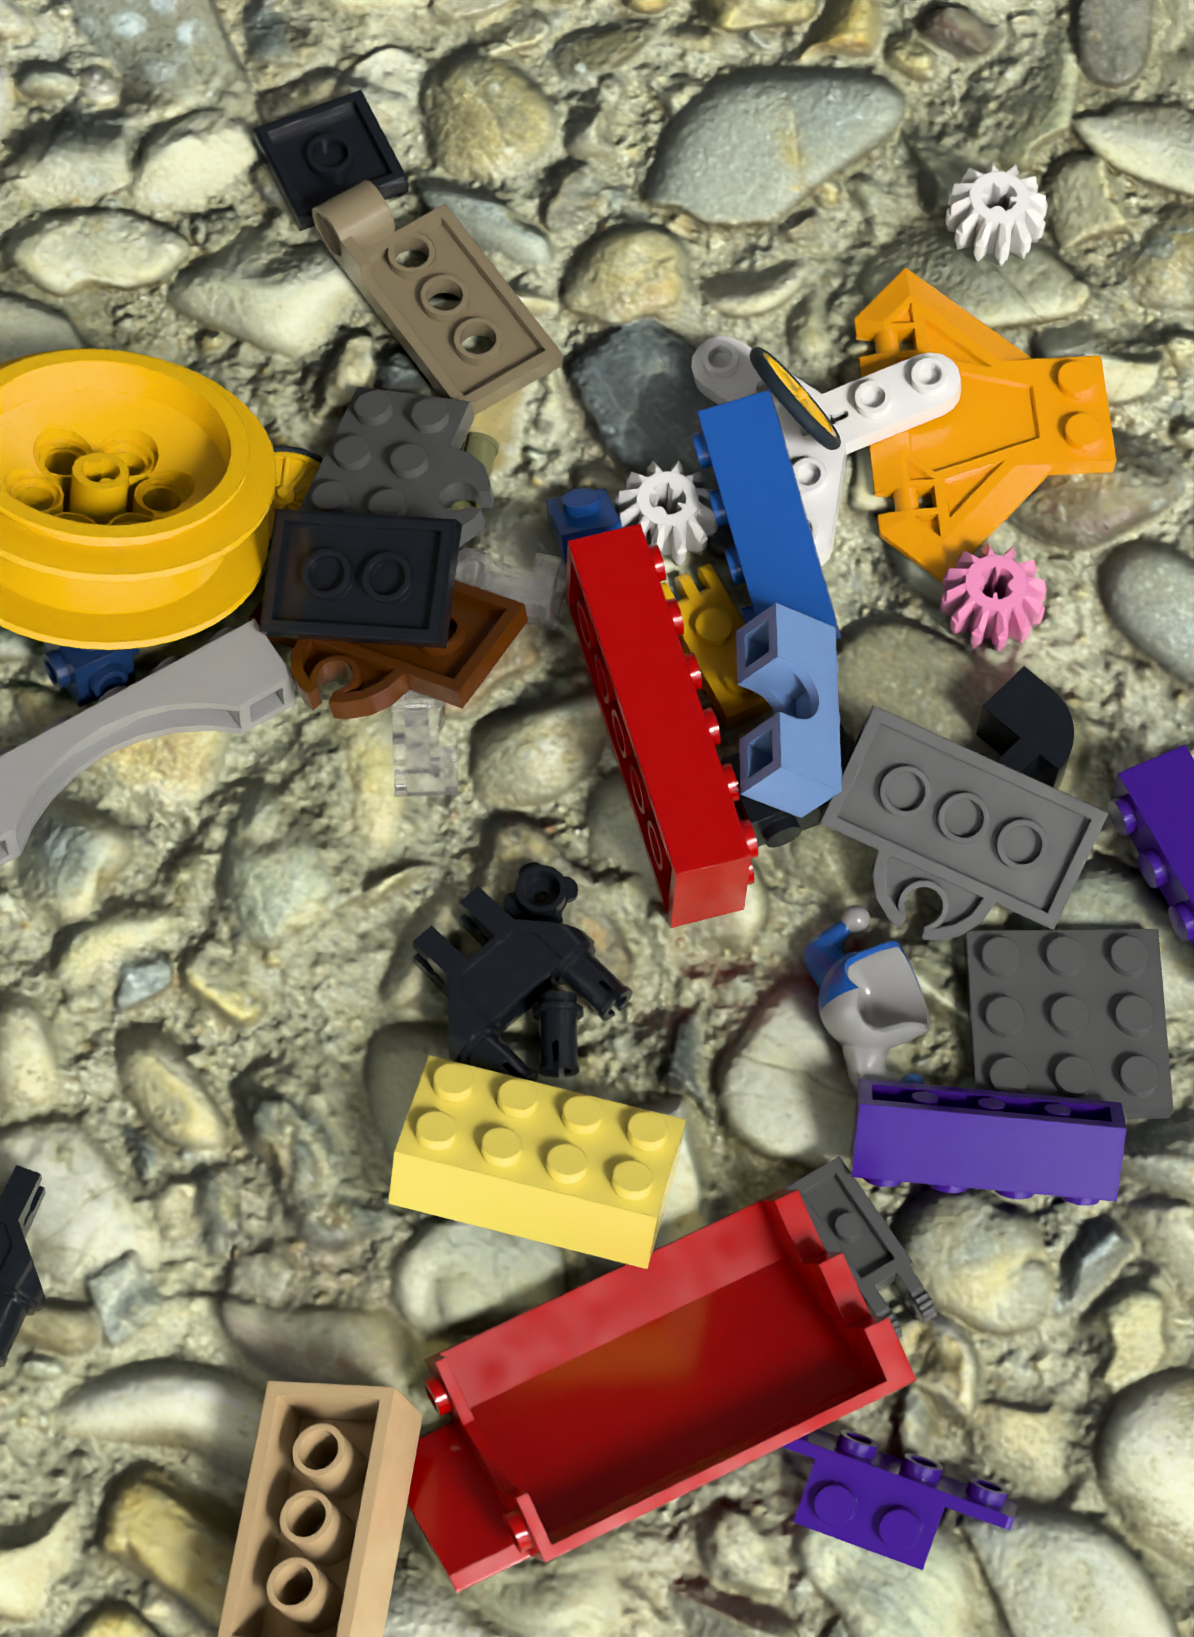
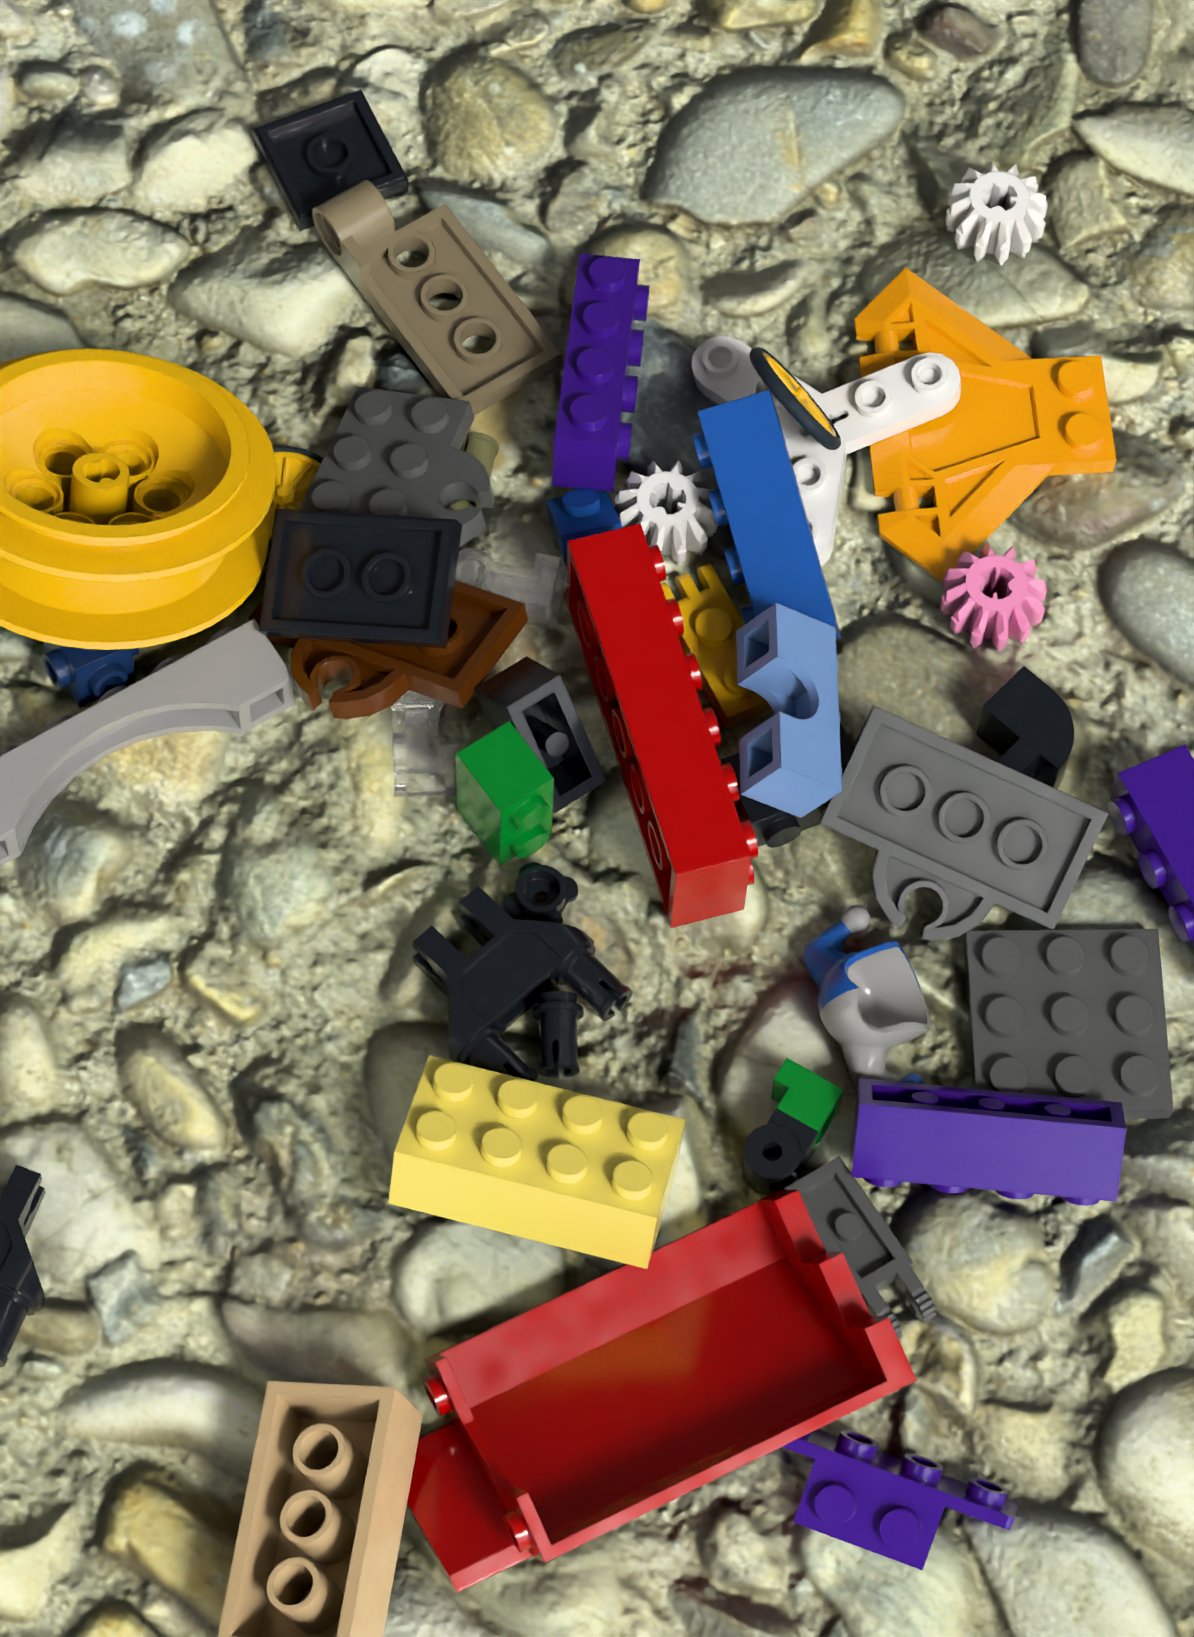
none -> green brick [456,721,554,866]
none -> black brick [474,656,607,813]
none -> dark purple brick [552,253,650,492]
none -> leg [741,1058,844,1196]

